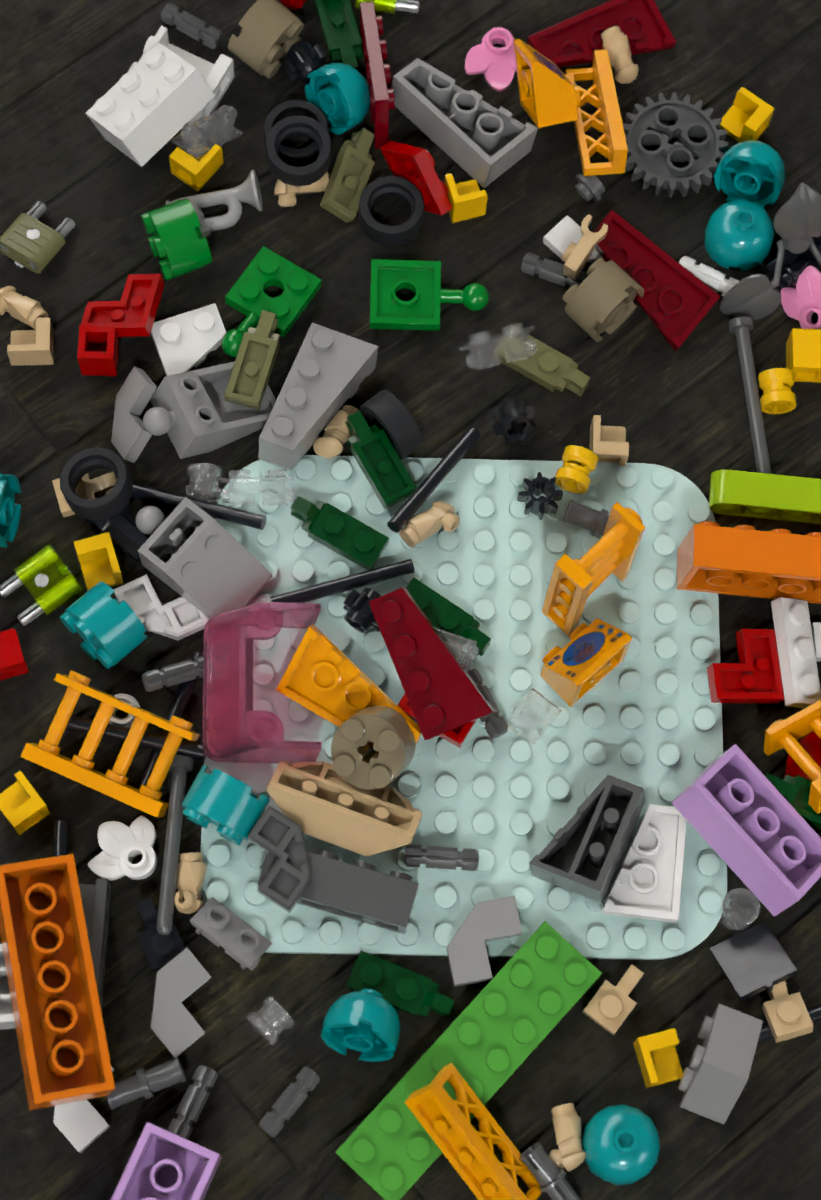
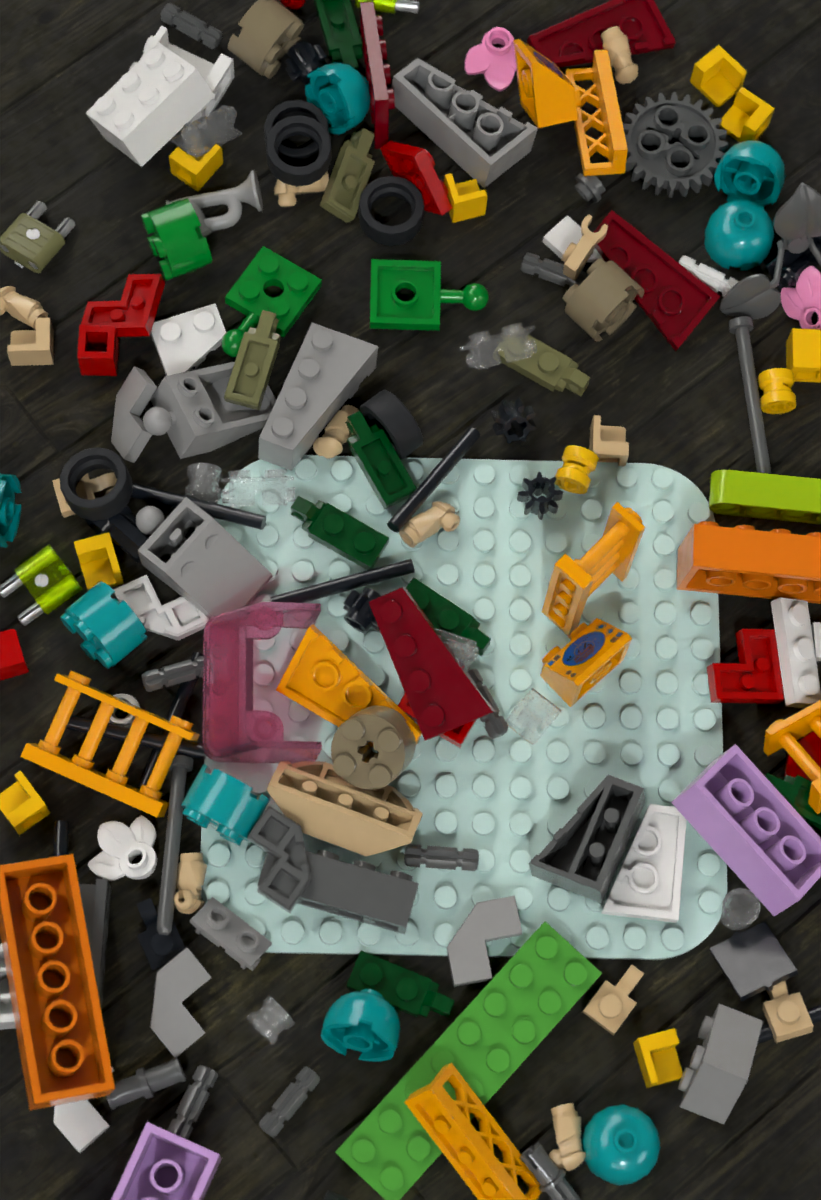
dark grey pin [562,500,609,538] -> none
none -> yellow panel [690,45,747,107]

